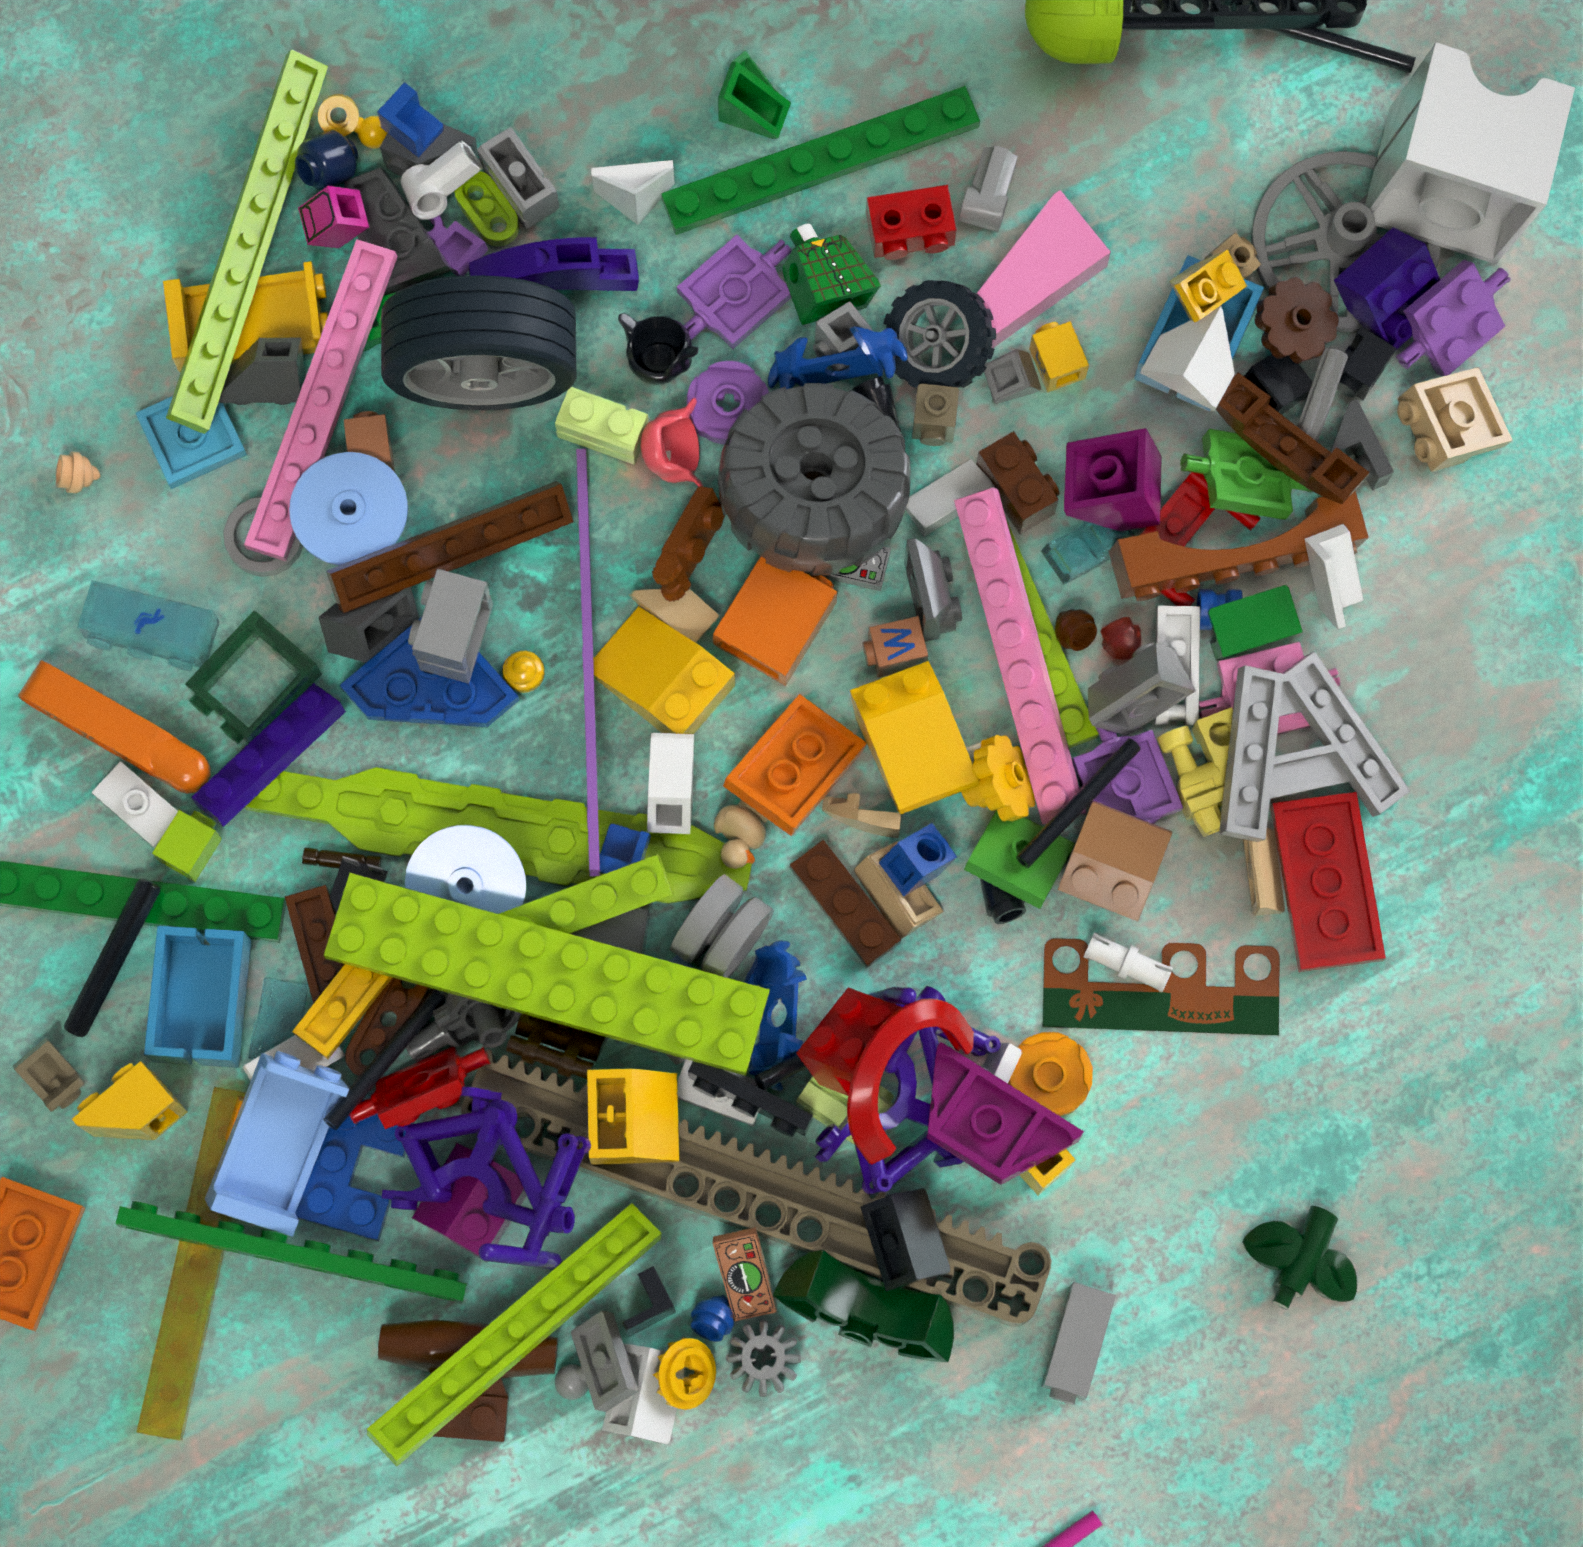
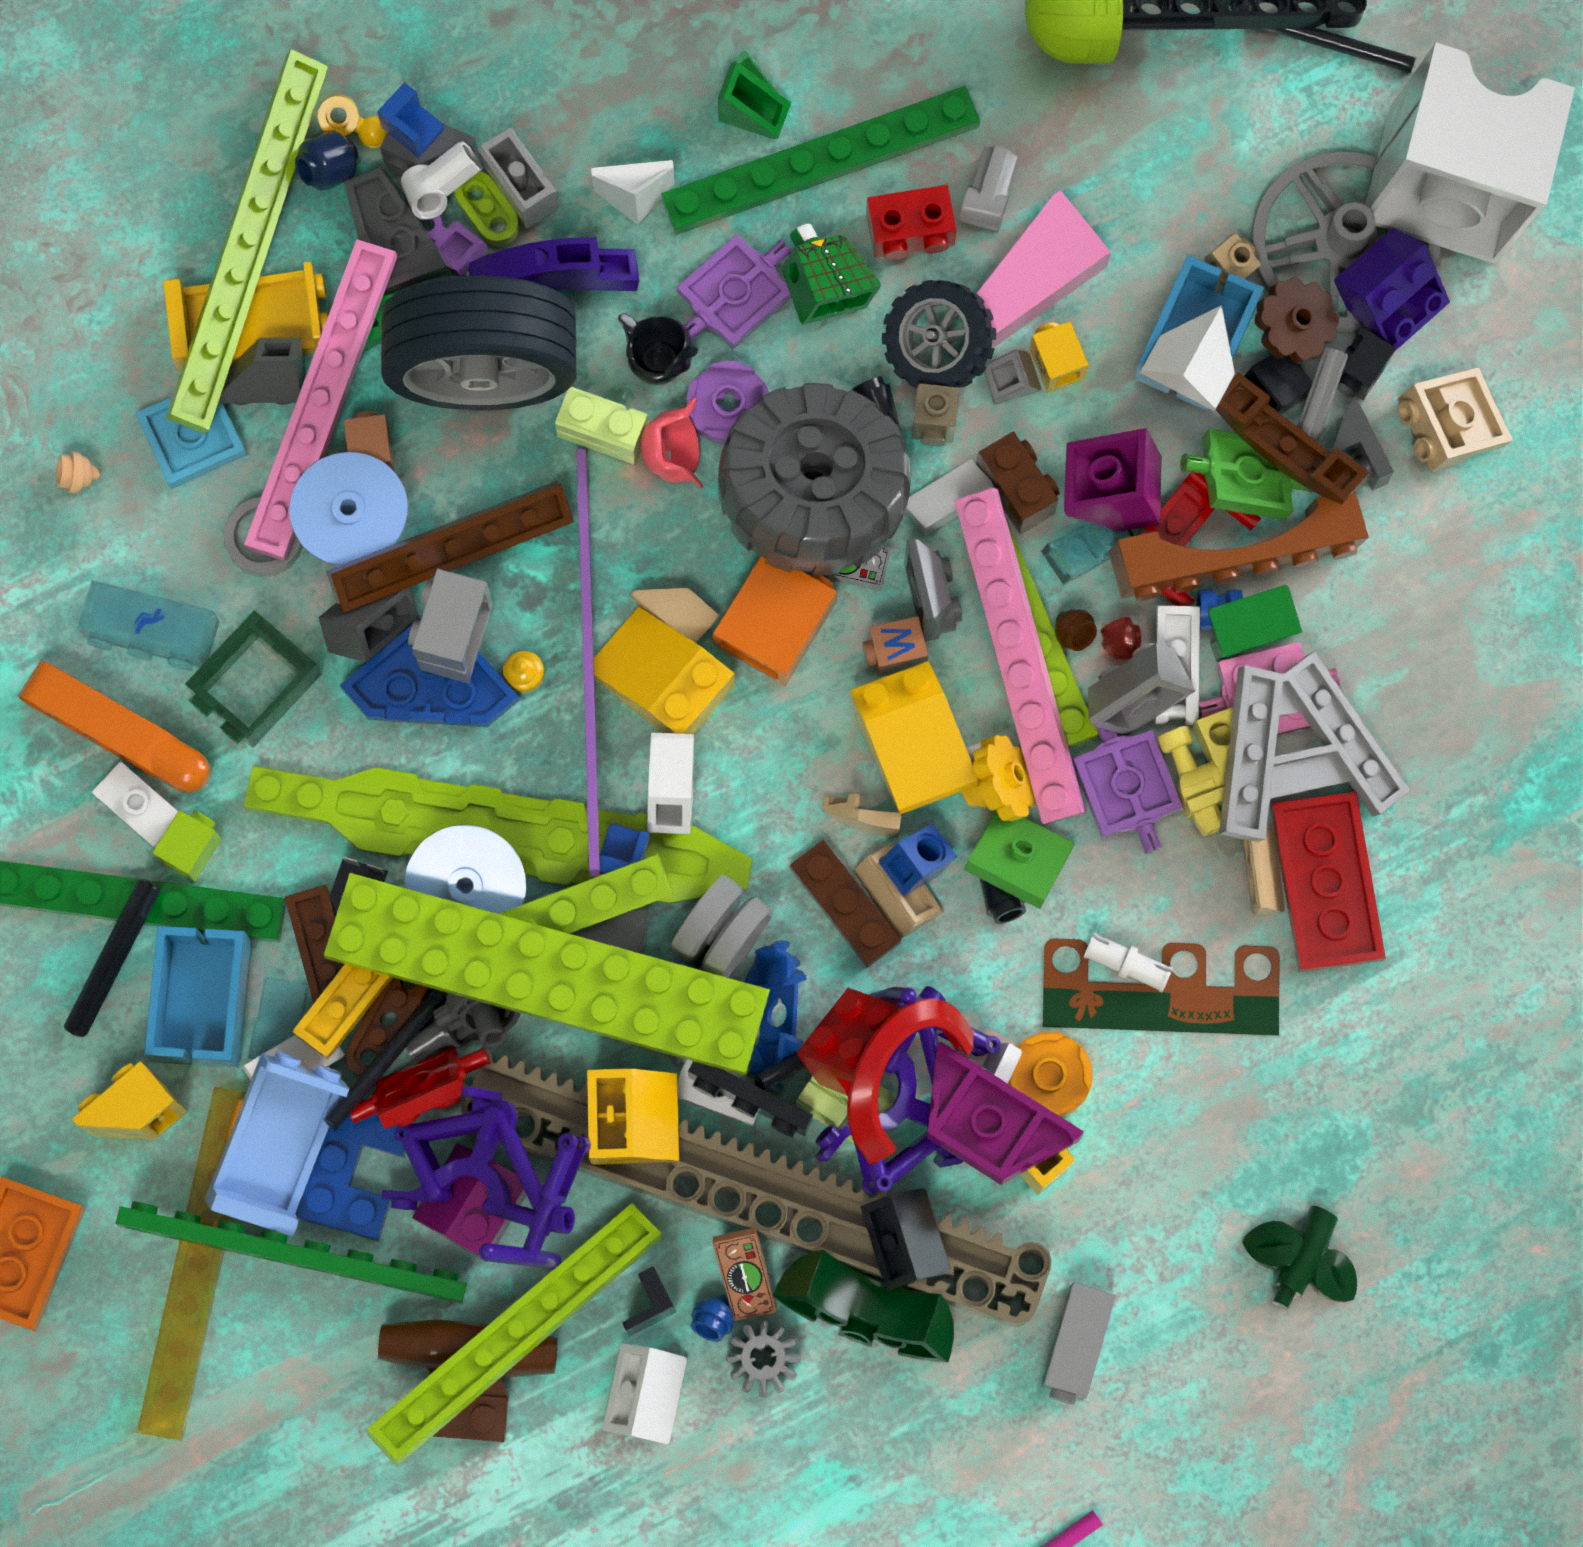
dark tan bracket [13,1038,84,1112] -> none
dark purple plate [191,683,346,827] -> none
dark pink brick [298,186,369,248] -> none
dark brown wheel [302,847,381,869] -> none
dark brown plate [506,1014,608,1079] -> none
light grey plate [555,1310,638,1412] -> none
dark orange hinge [652,486,725,602] -> none
yellow gear [653,1337,716,1410] -> none
tan animal [714,800,768,869] -> none
orange plate [723,694,867,836] -> none
blue piece [768,326,908,389] -> none
light grey brick [813,301,873,371] -> none
black piece [1016,738,1141,868] -> none
medium nougat slope [1057,800,1173,922] -> none
yellow slope [1169,249,1247,323] -> none
white panel [1305,524,1364,630] -> none
medium lavender plate [1396,260,1511,376] -> none

